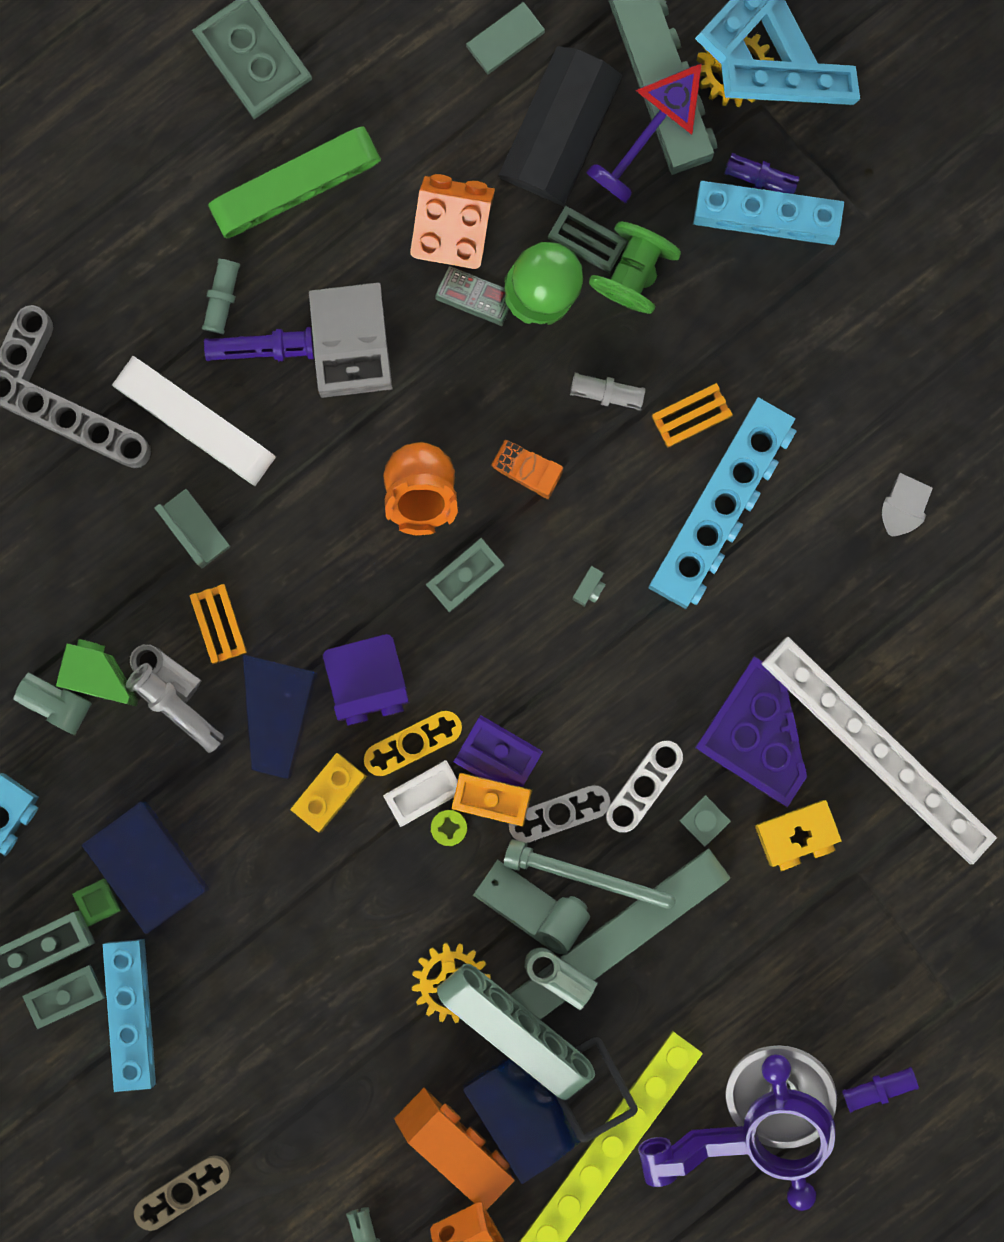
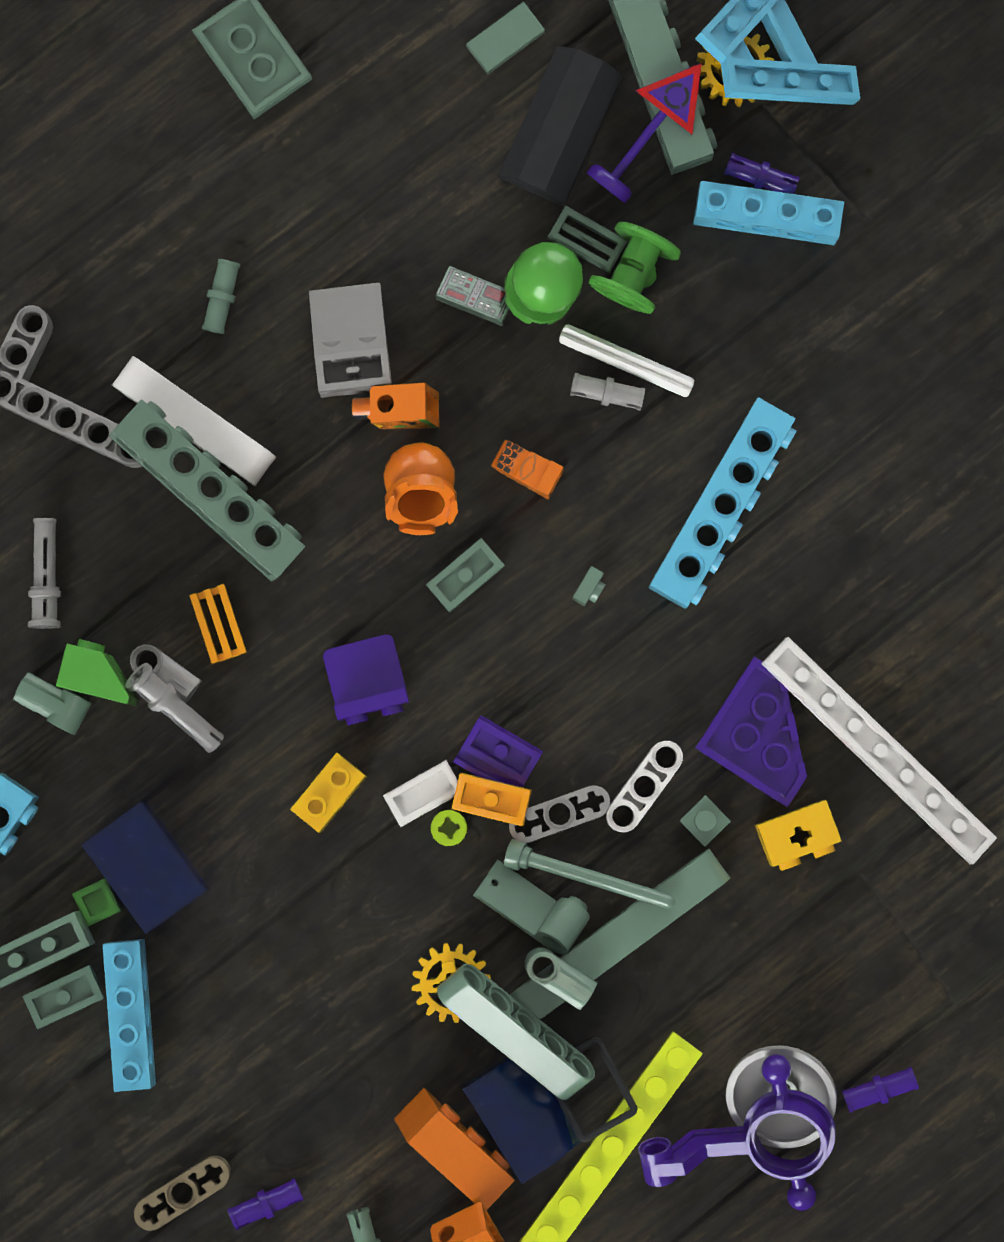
sand green panel [154,489,231,568] -> none
dark purple pin [204,327,315,362] -> none
bright green beam [208,126,381,238] -> none
clear blue wedge [243,655,317,779] -> none
yellow beam [364,711,462,776] -> none
bracket [411,174,495,269] -> none
light orange tile [652,383,733,448] -> none
light grey tile [882,473,933,536] -> none
none -> light grey pin [28,518,61,629]
none -> sand green brick [109,399,306,582]
none -> dark purple pin [227,1178,304,1231]
none -> orange torso [352,383,439,429]
none -> white axle [559,324,694,397]

